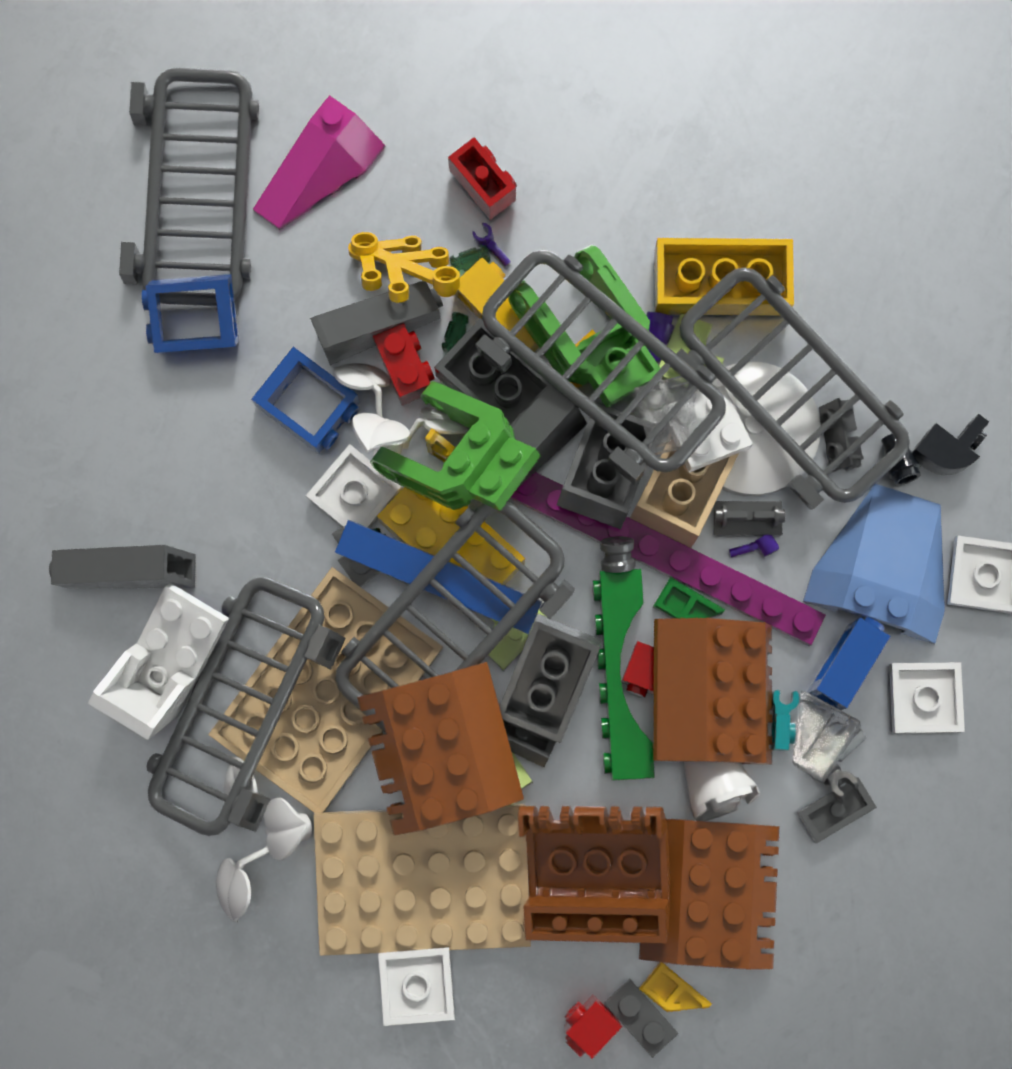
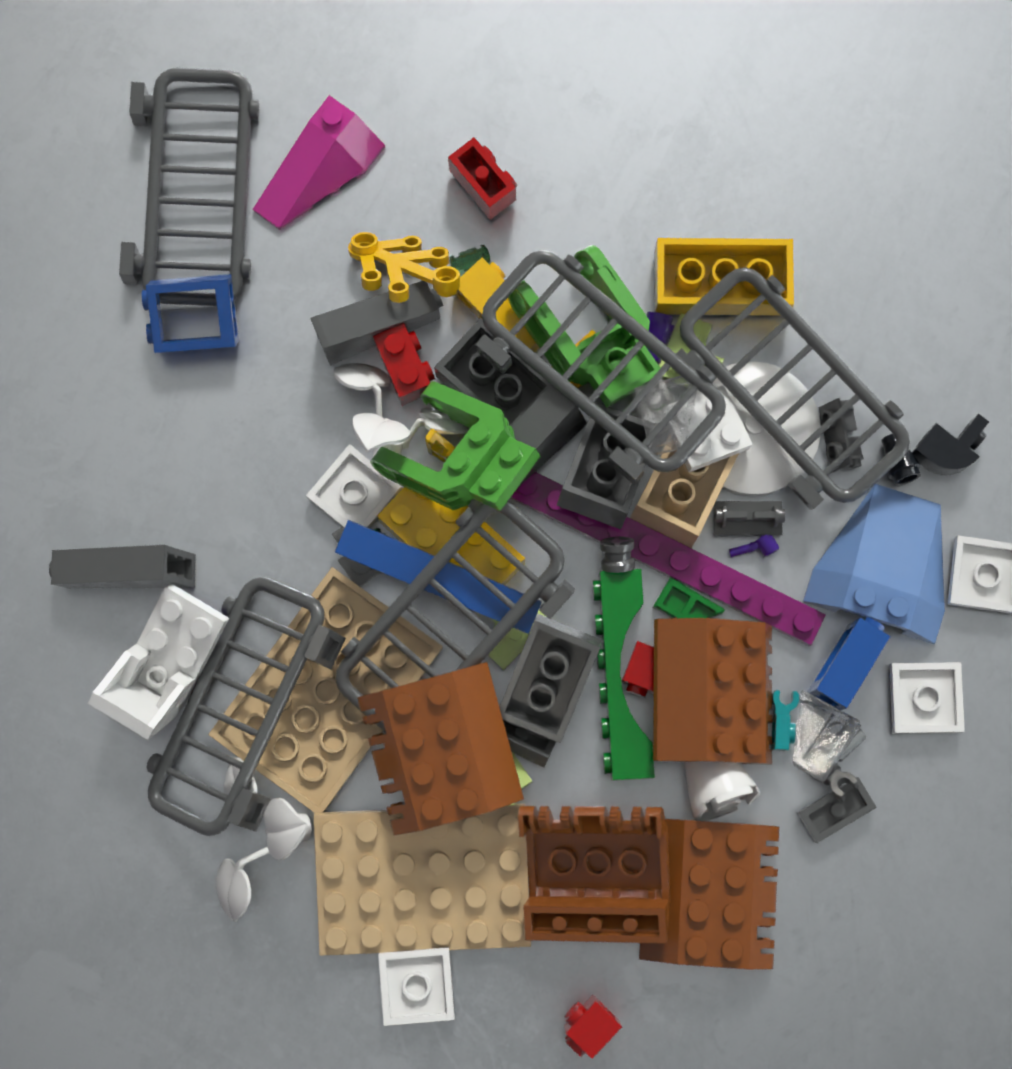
blue window [251,346,360,454] -> none
clear green piece [442,312,469,352] -> none
dark purple hand [472,223,511,267] -> none
dark grey plate [604,979,678,1058] -> none
yellow tile [639,962,712,1012] -> none

